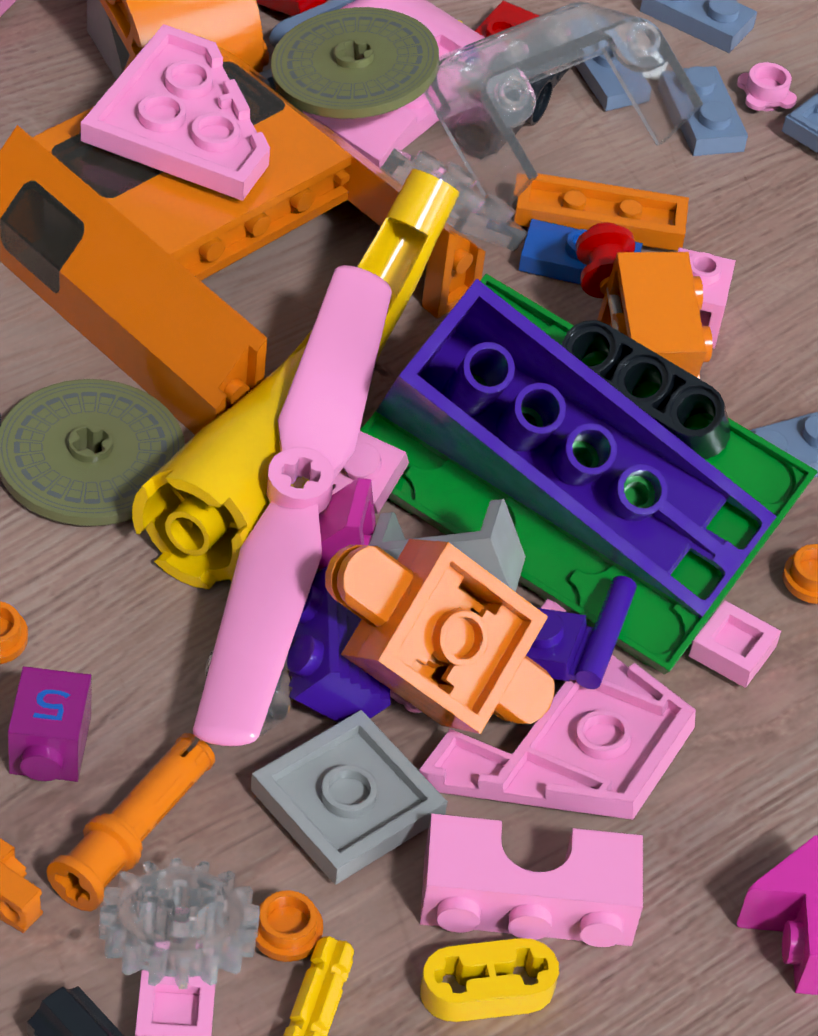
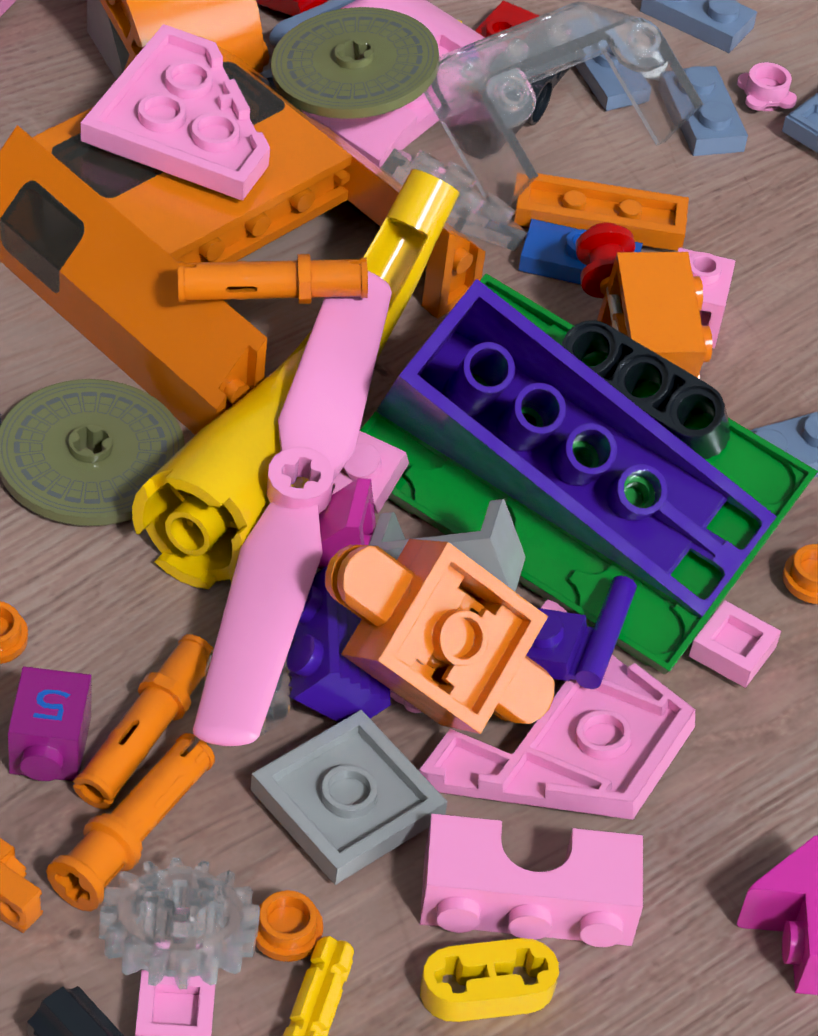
none -> orange pin [73,634,214,809]
none -> orange pin [178,254,368,304]

